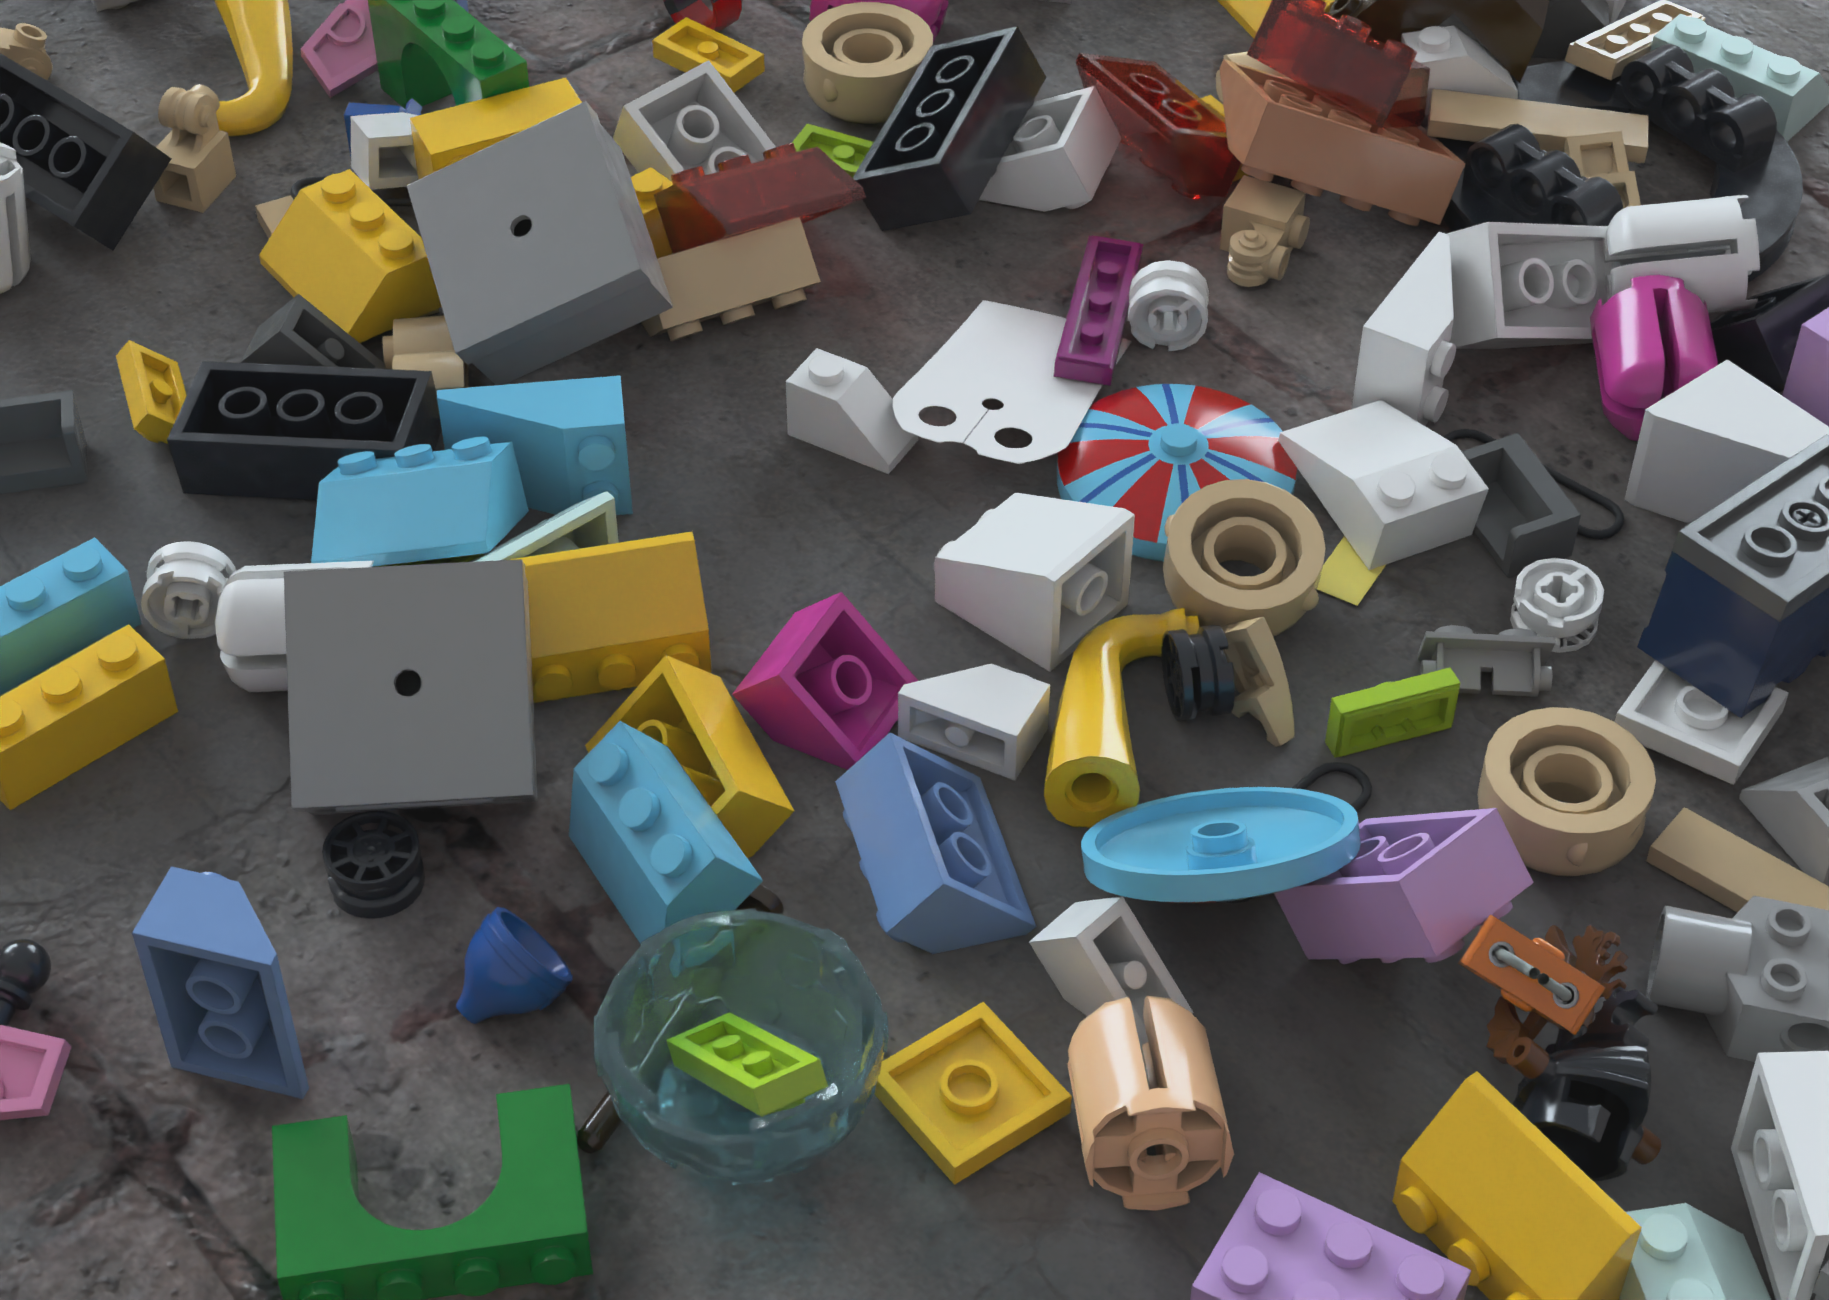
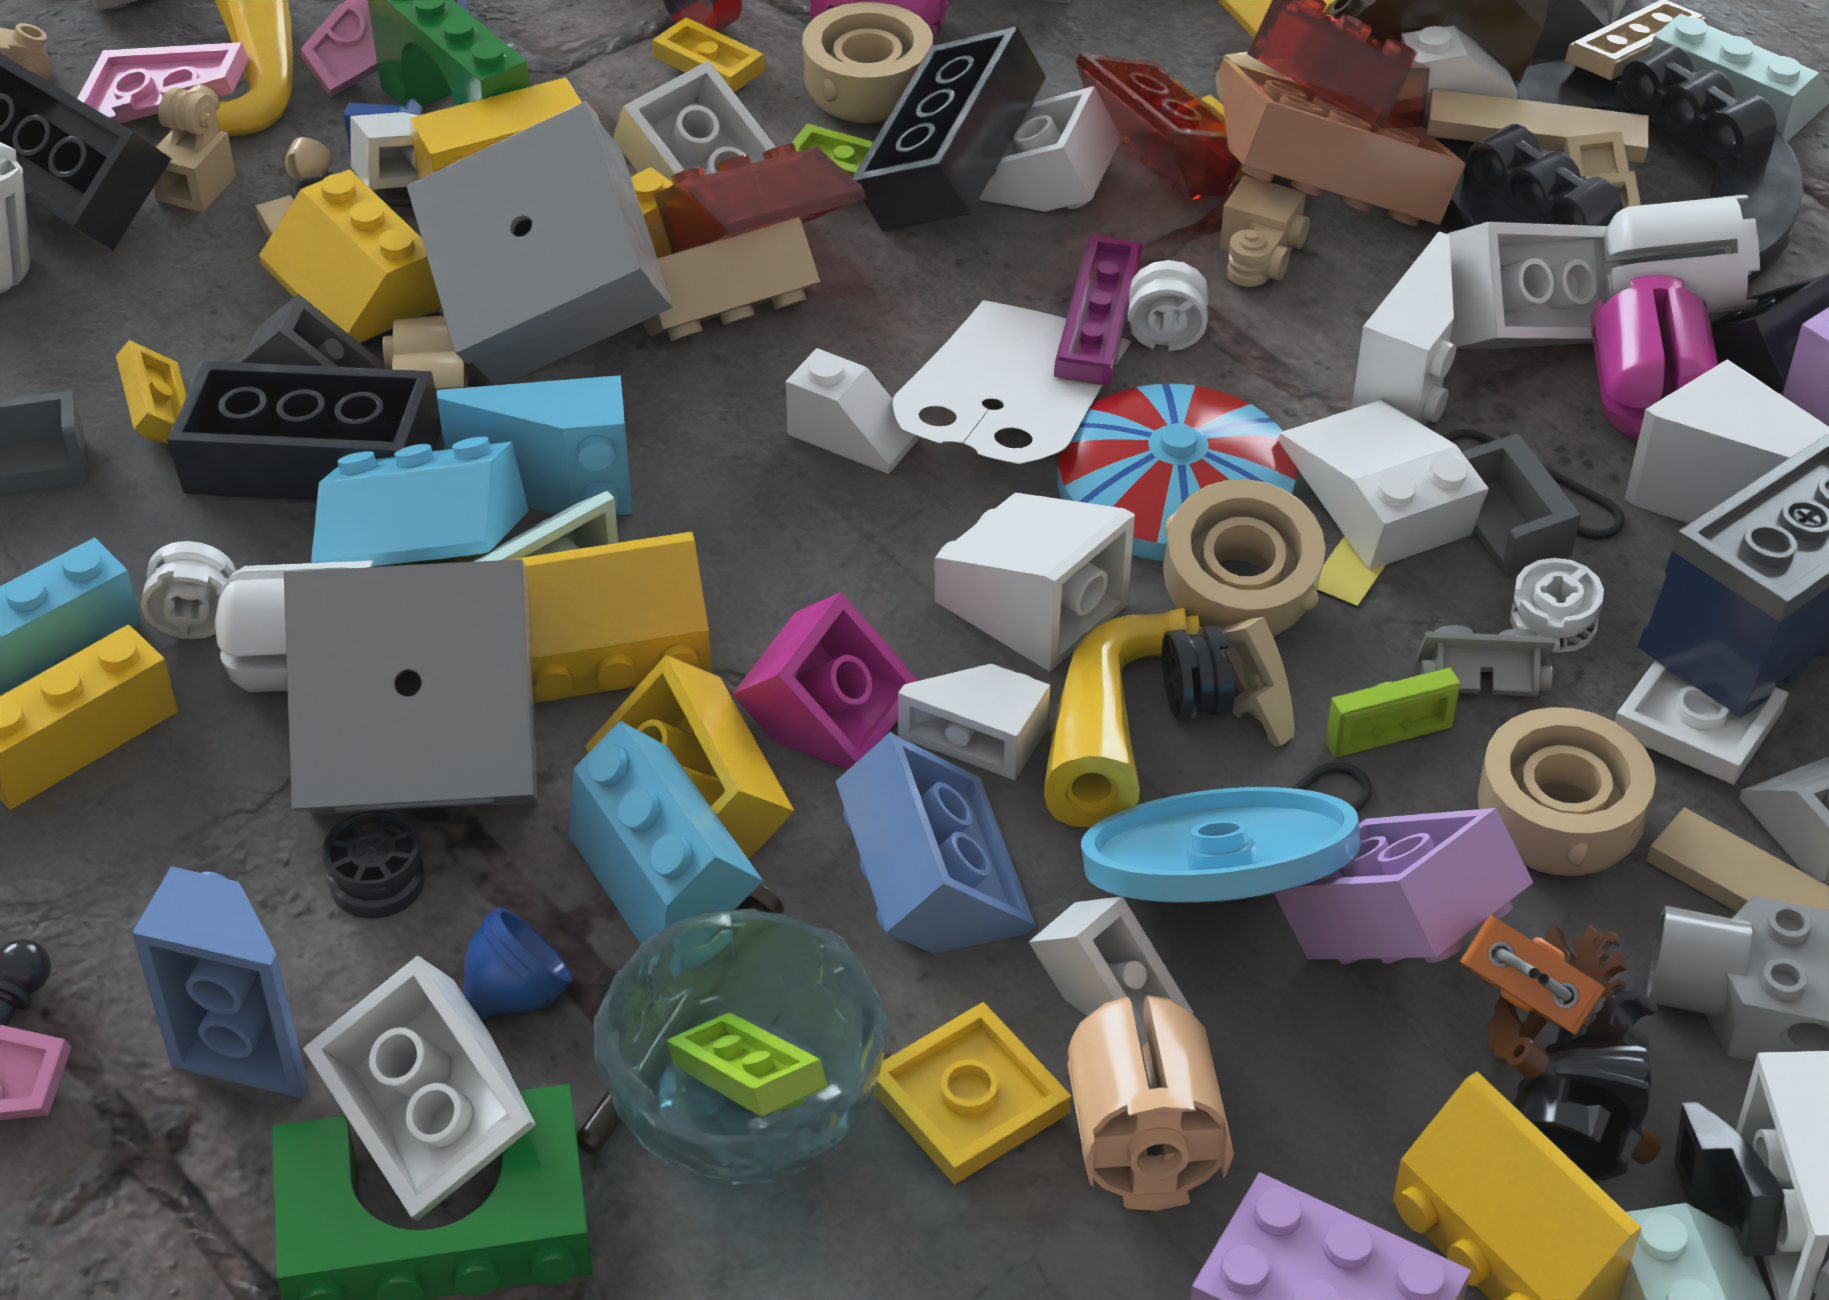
none -> bright pink wing [77,42,250,124]
none -> tan hinge [285,137,332,182]
none -> white slope [303,955,536,1221]
none -> black slope [1674,1102,1784,1256]

